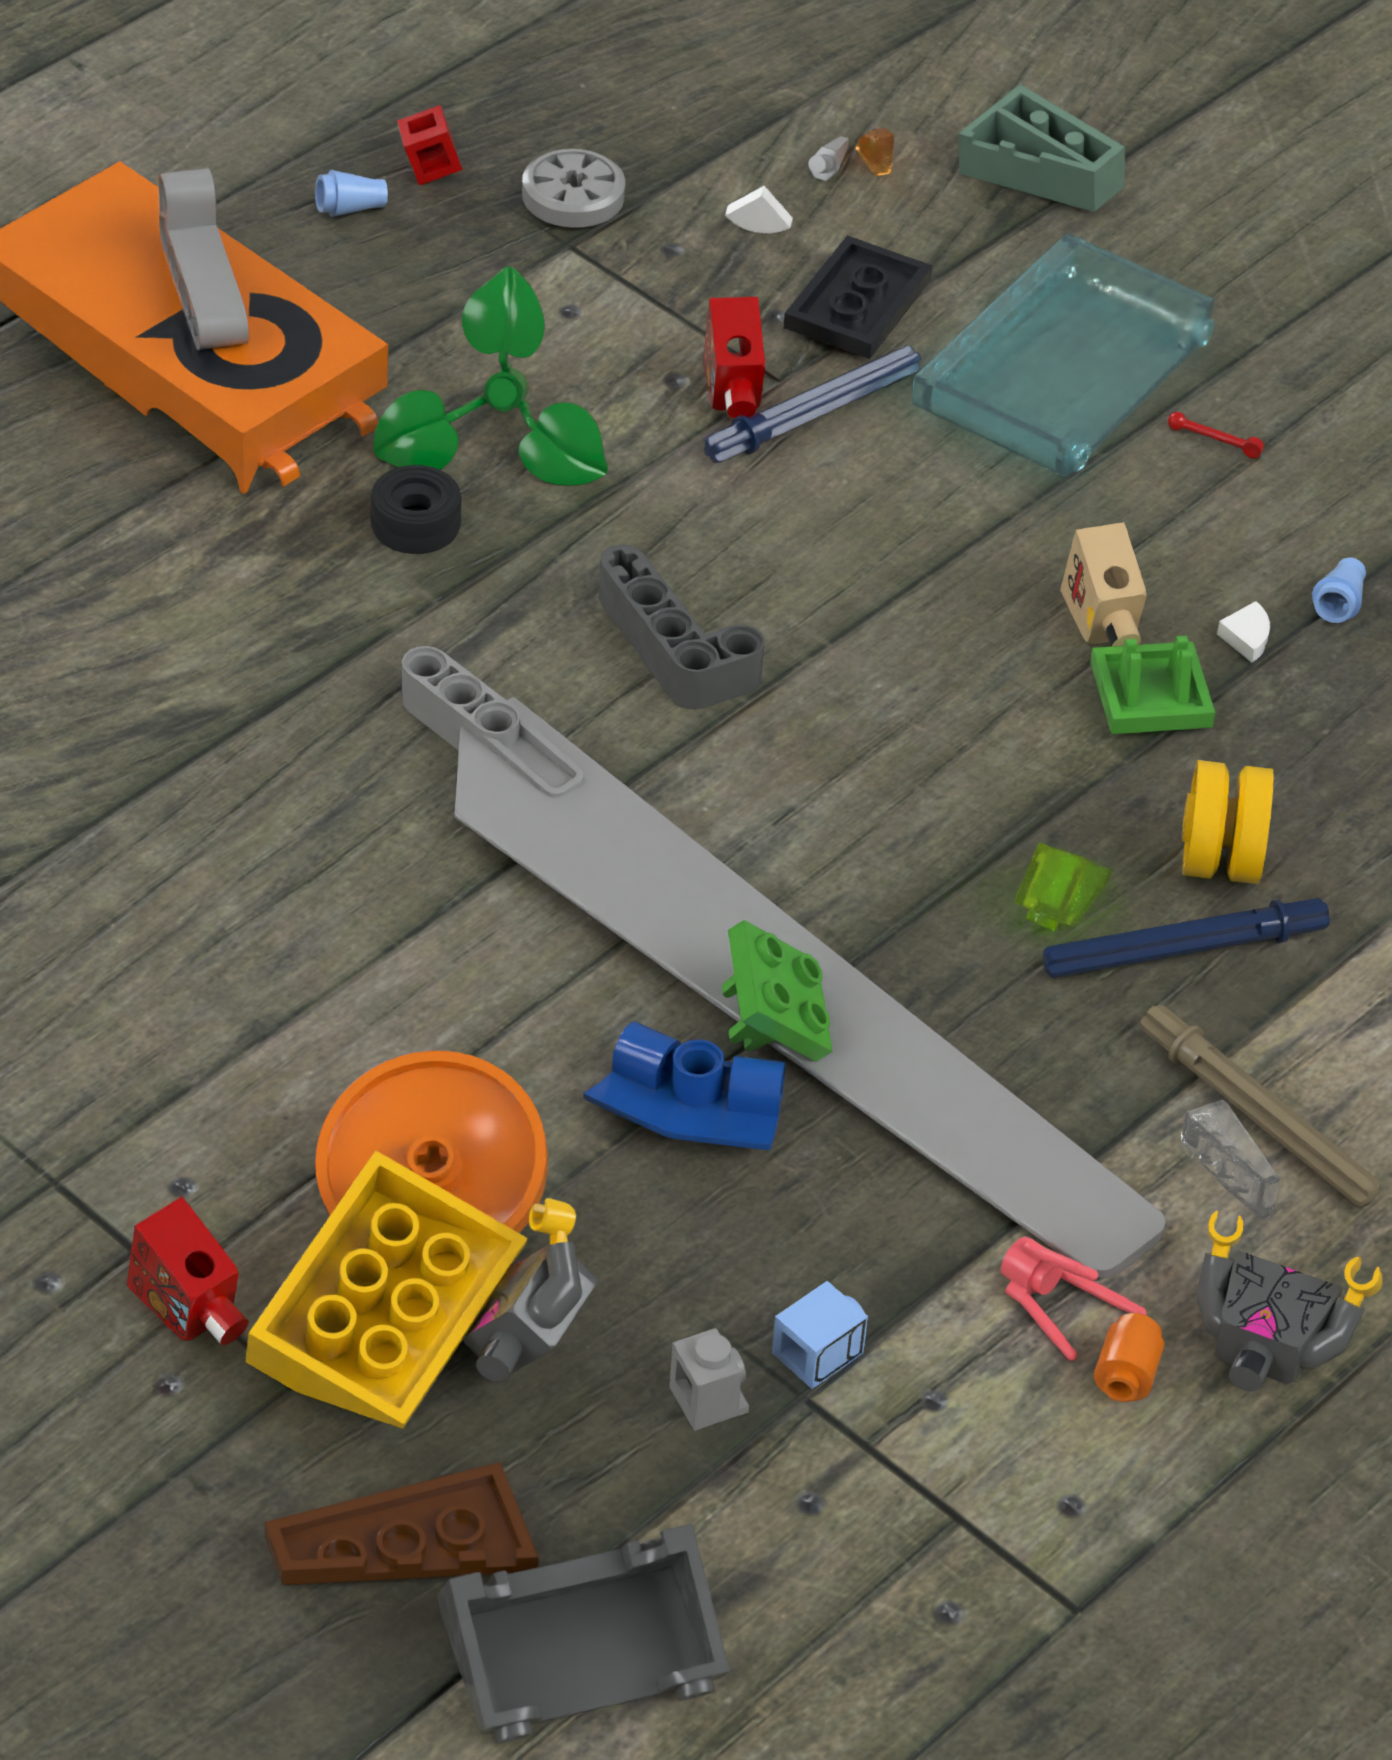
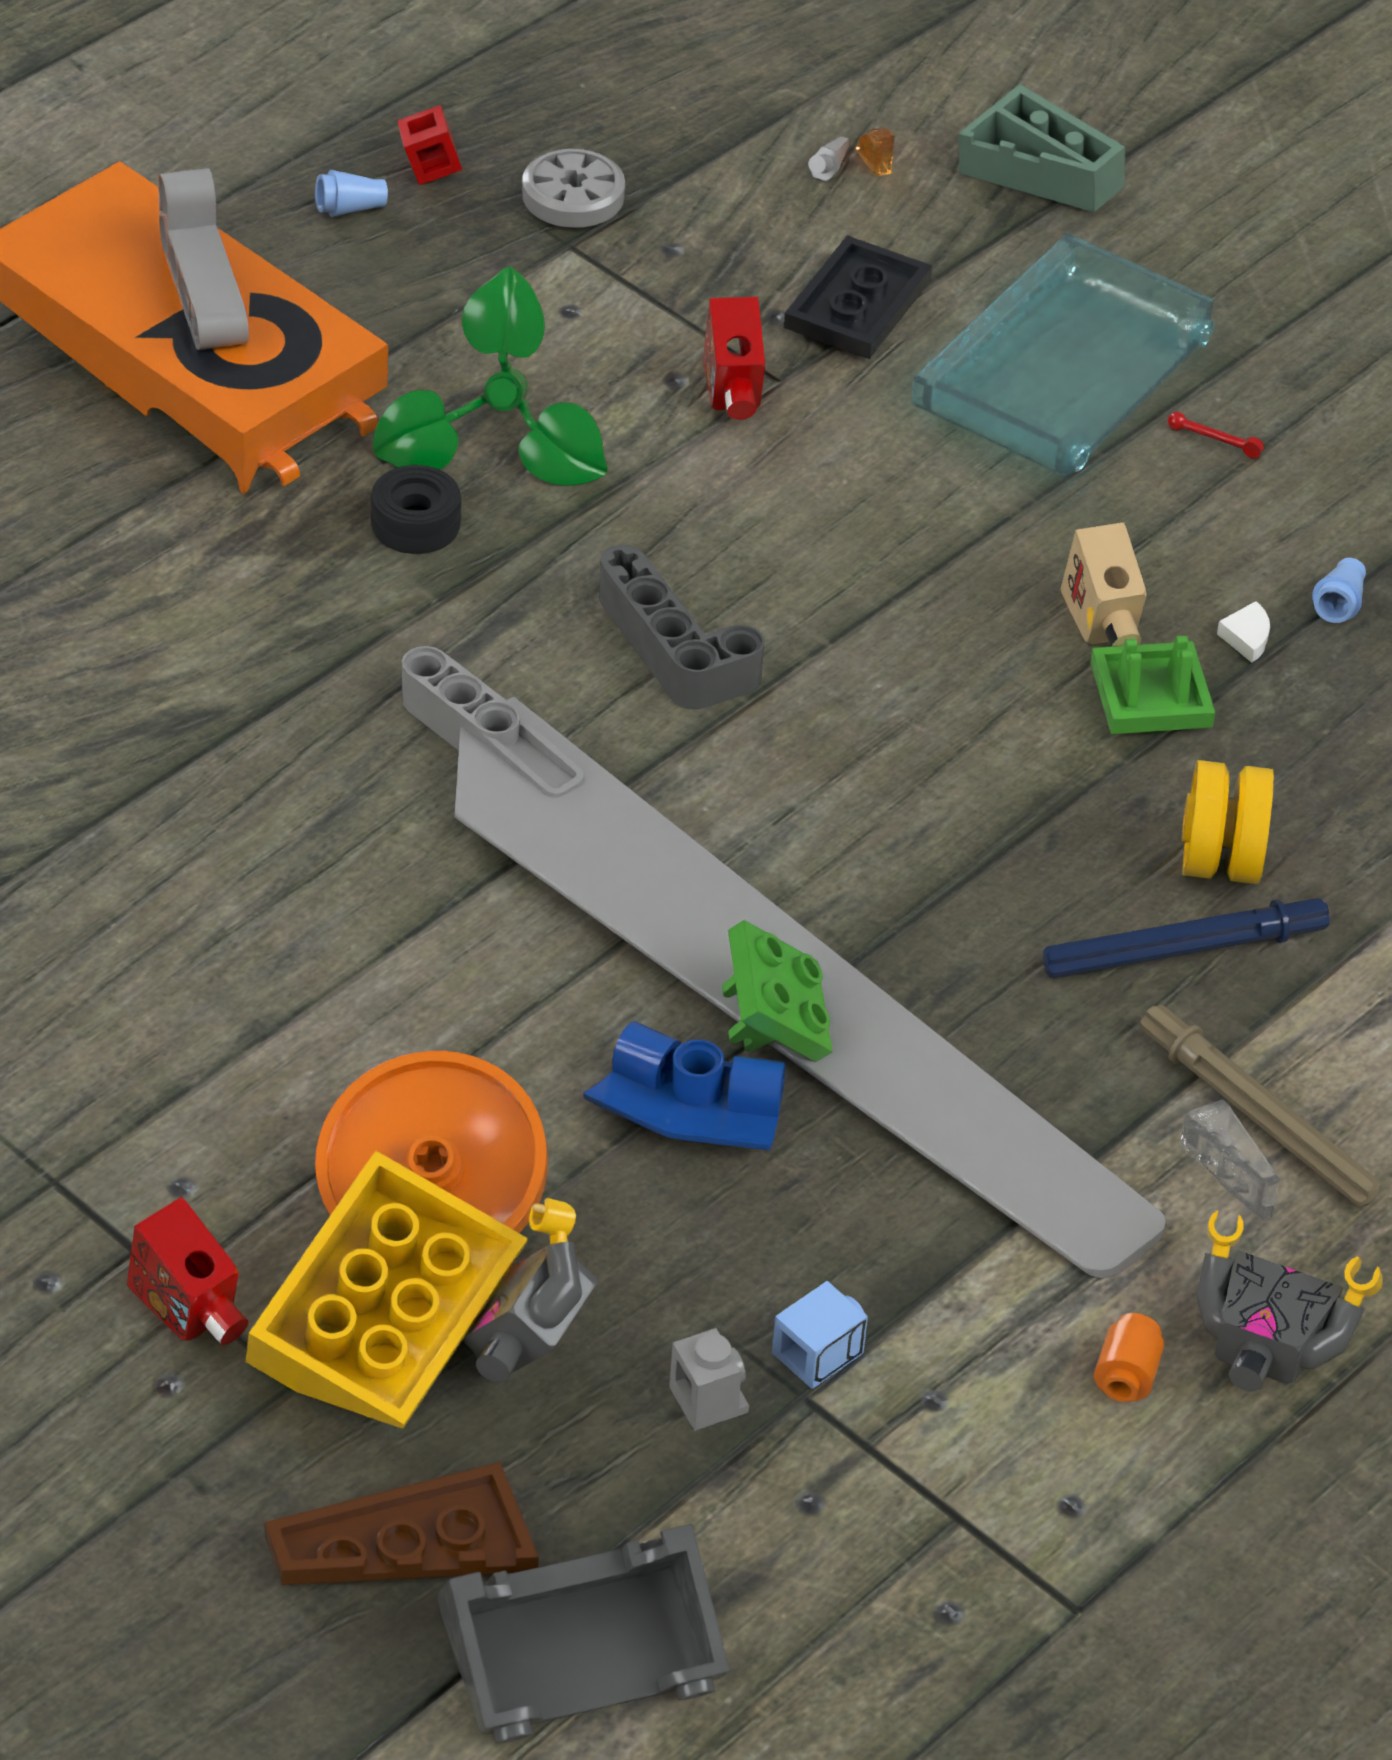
axle [704,346,921,463] -> none
white tile [725,186,793,233] -> none
coral plant [1001,1237,1147,1361] -> none
clear neon green slope [1014,842,1113,931] -> none

